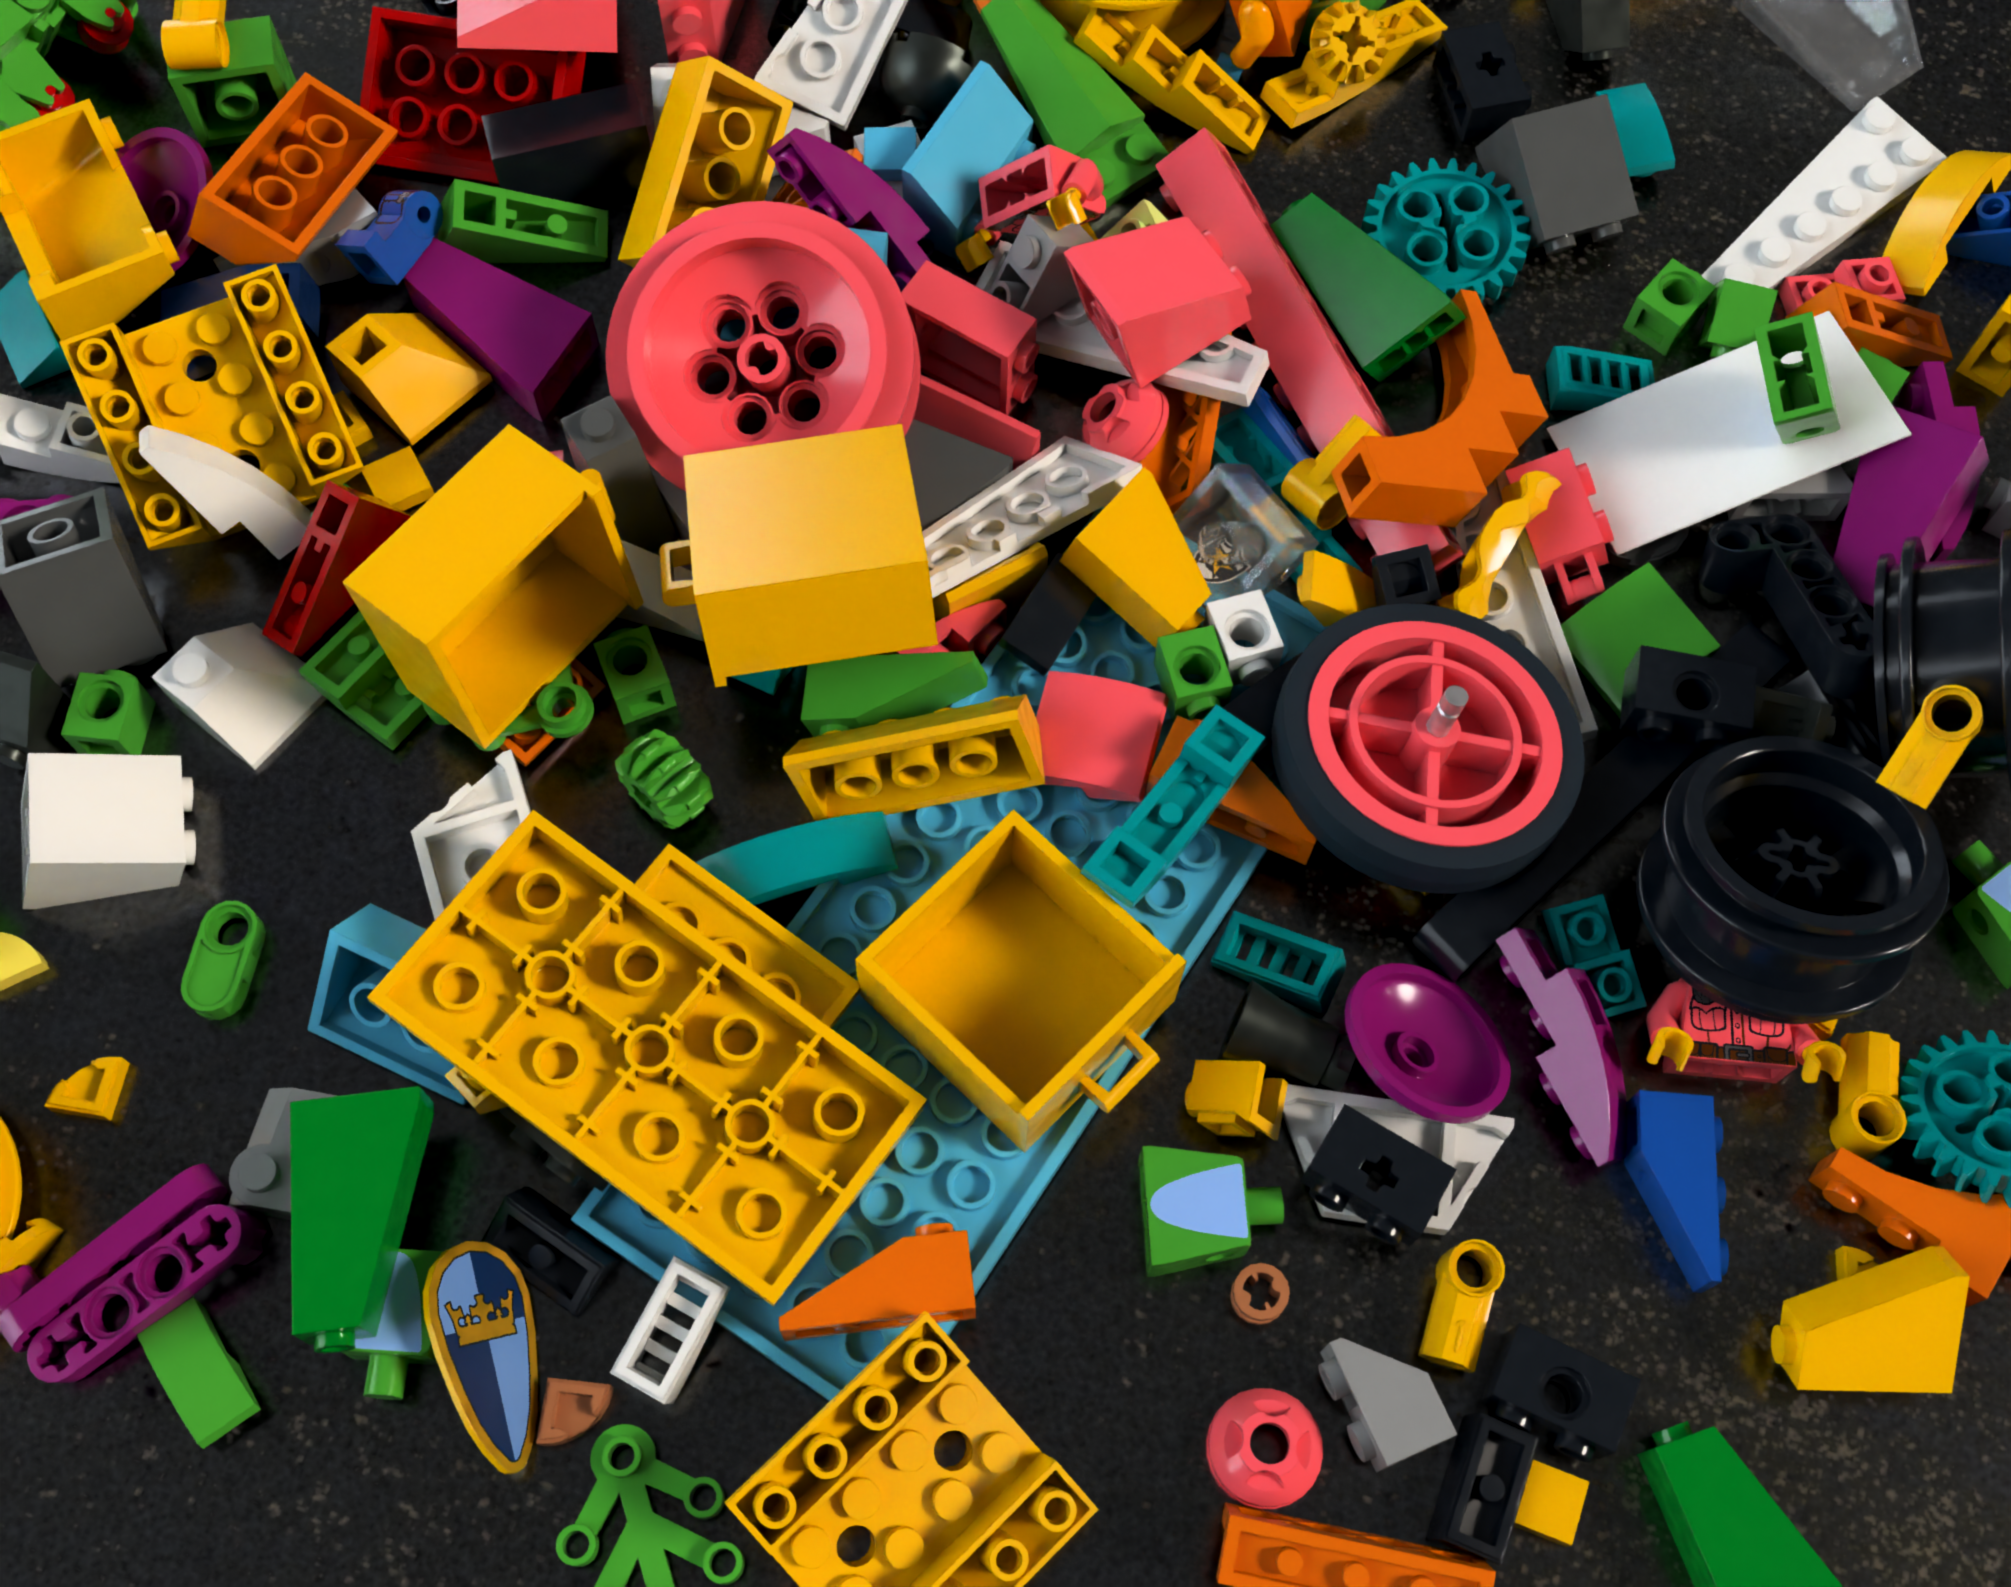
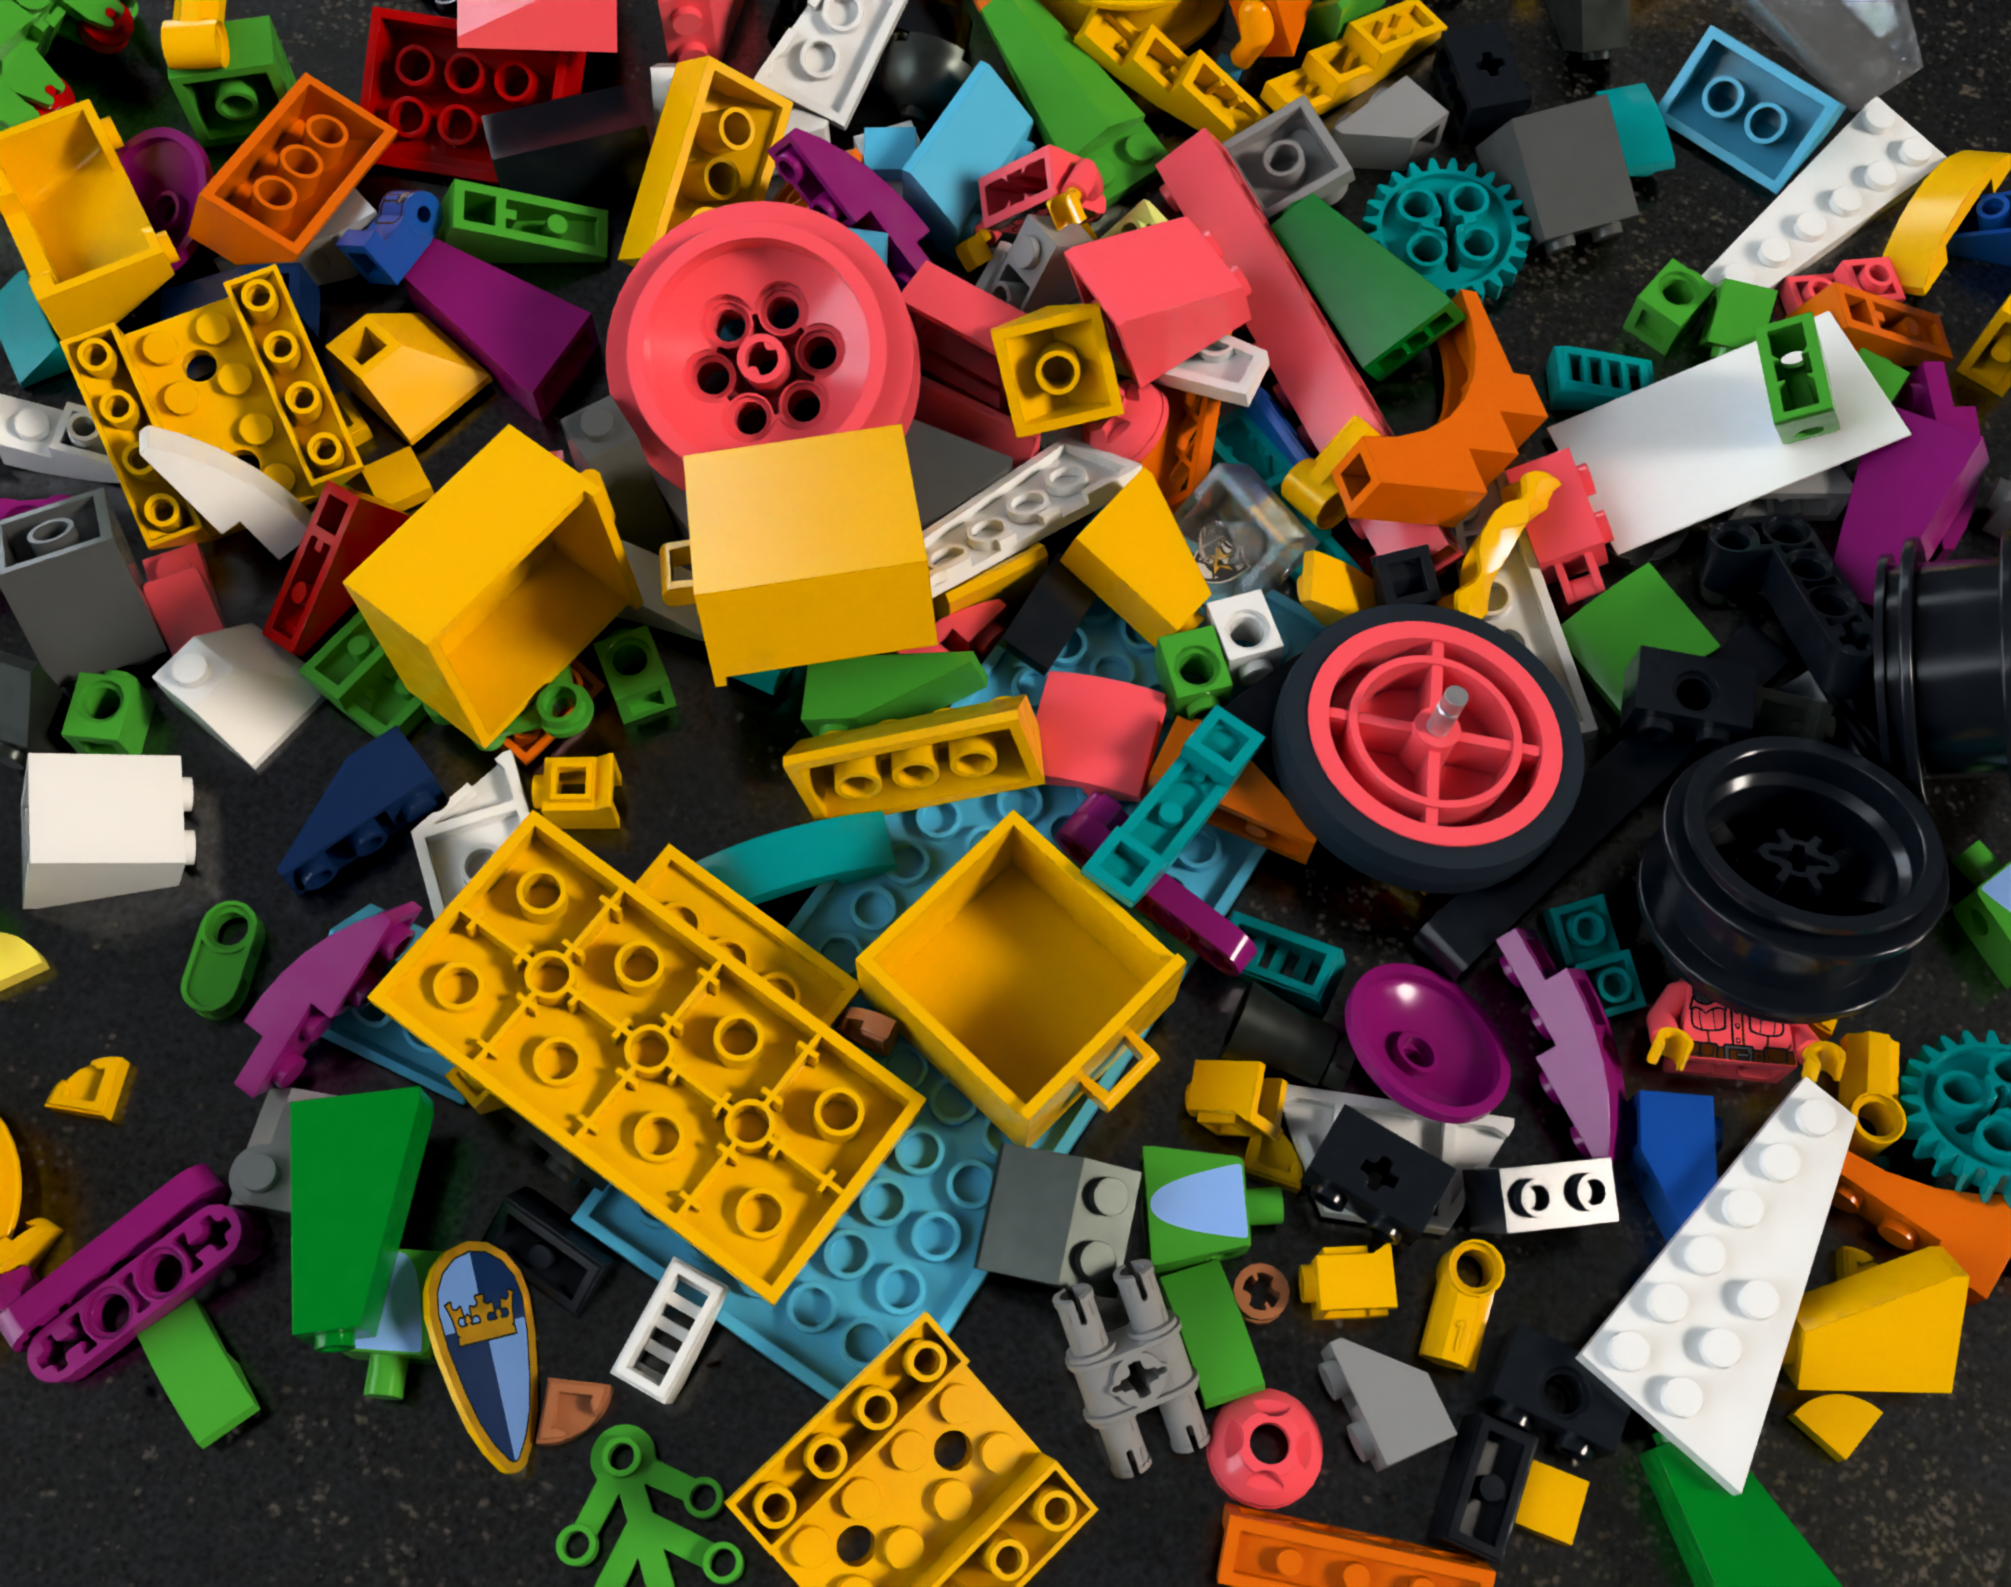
bright green gear [615,729,713,830] -> none
orange slope [779,1223,976,1341] -> none
yellow gear [1310,0,1389,85] -> none
yellow piece [1876,684,1983,810] -> none
none -> coral slope [142,542,227,656]
none -> magenta slope [234,901,423,1098]
none -> dark blue slope [277,725,447,896]
none -> yellow window [532,753,622,829]
none -> nougat tile [835,1007,898,1057]
none -> pearl dark grey slope [973,1143,1142,1299]
none -> yellow slope [990,303,1124,438]
none -> light grey pin [1052,1259,1211,1479]
none -> magenta beam [1055,791,1257,977]
none -> bright green slope [1160,1258,1265,1410]
none -> light grey slope [1222,94,1355,224]
none -> yellow tile [1243,1127,1303,1194]
none -> yellow window [1298,1243,1398,1320]
none -> light grey slope [1330,75,1449,171]
none -> brick [1462,1157,1619,1234]
none -> white wing [1575,1076,1857,1496]
none -> medium azure slope [1658,25,1847,195]
none -> yellow tile [1786,1394,1883,1462]

